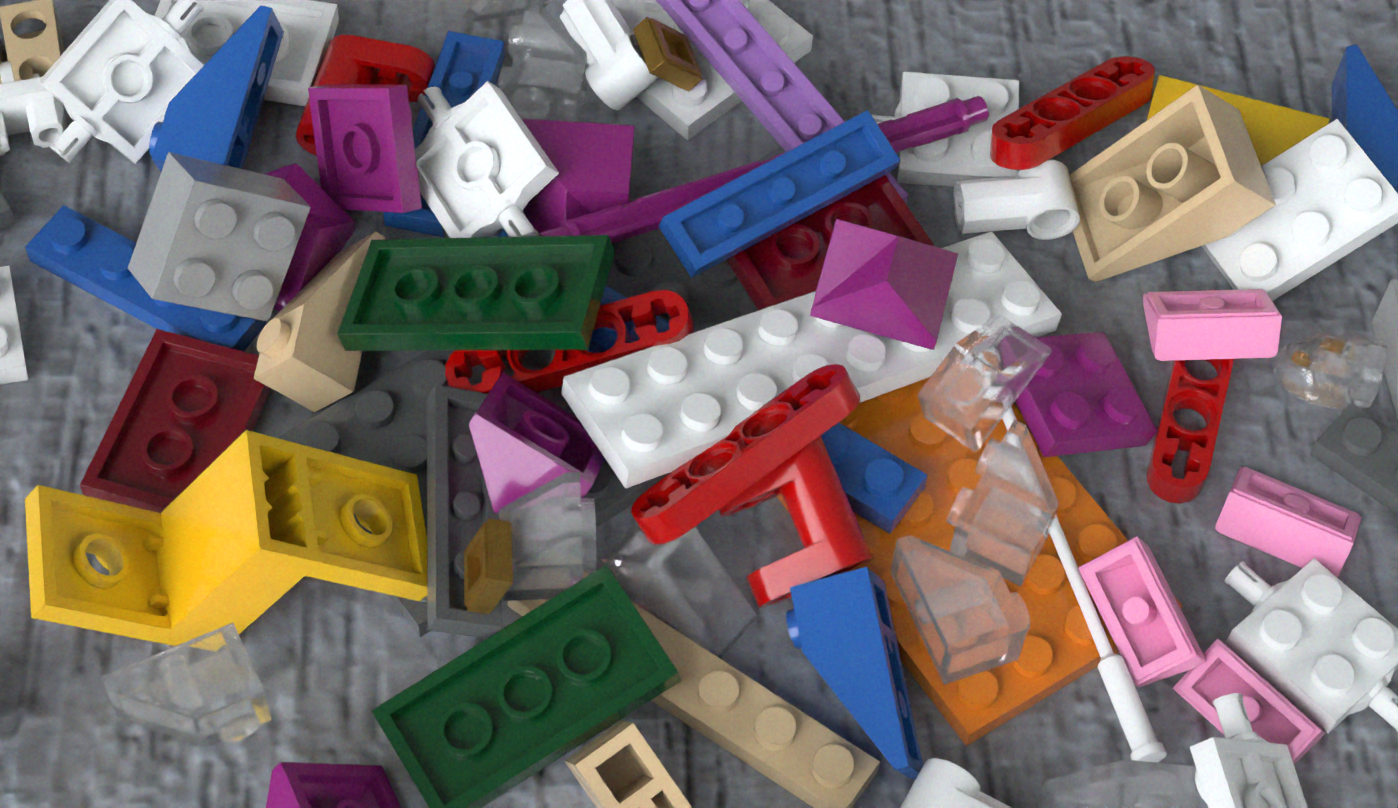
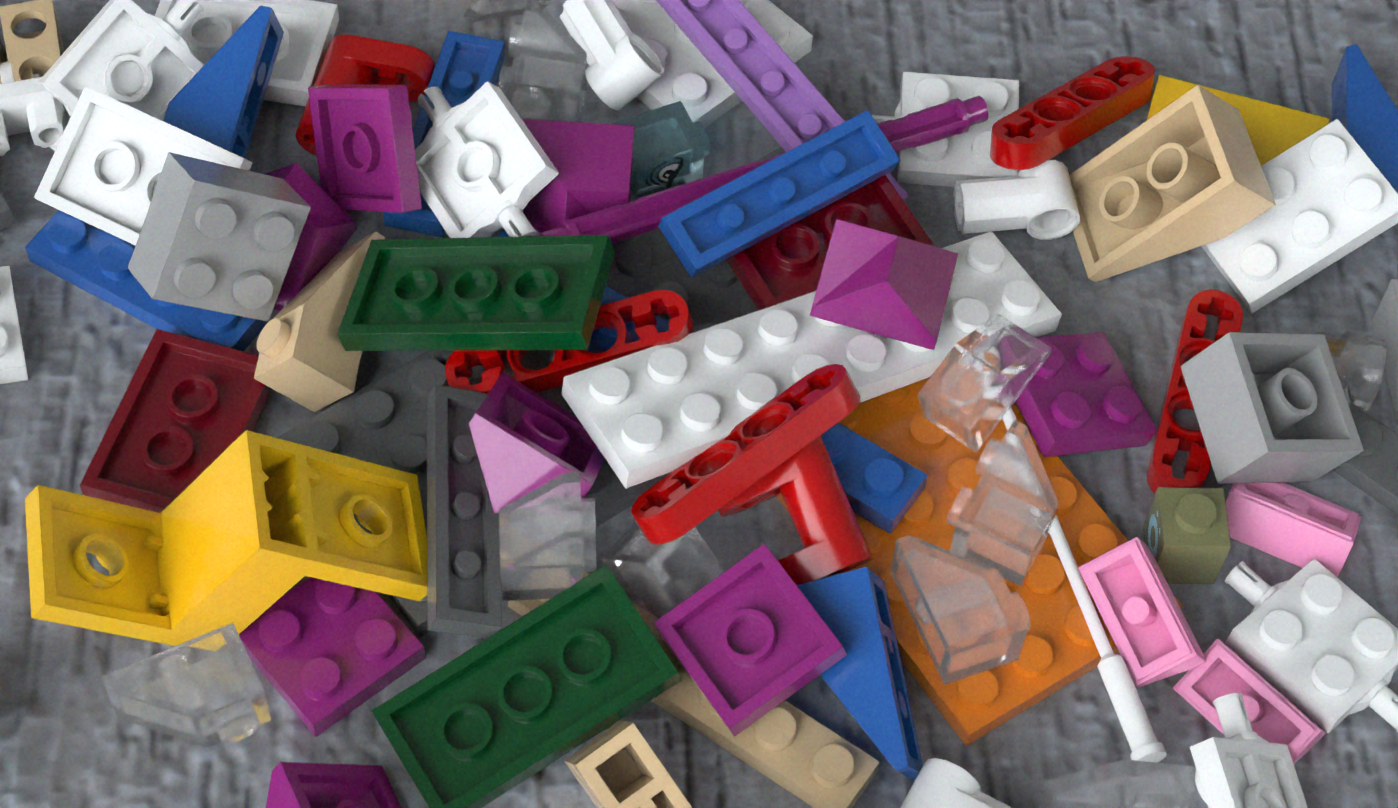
pearl gold tile [464,518,513,614] -> none
pearl gold tile [633,17,703,92] -> none
bright pink slope [1143,289,1282,361] -> none
none -> white plate [34,86,253,246]
none -> magenta plate [235,577,426,737]
none -> clear light blue brick [615,101,710,200]
none -> magenta plate [653,543,847,737]
none -> olive brick [1143,487,1231,584]
none -> light grey brick [1180,332,1364,484]

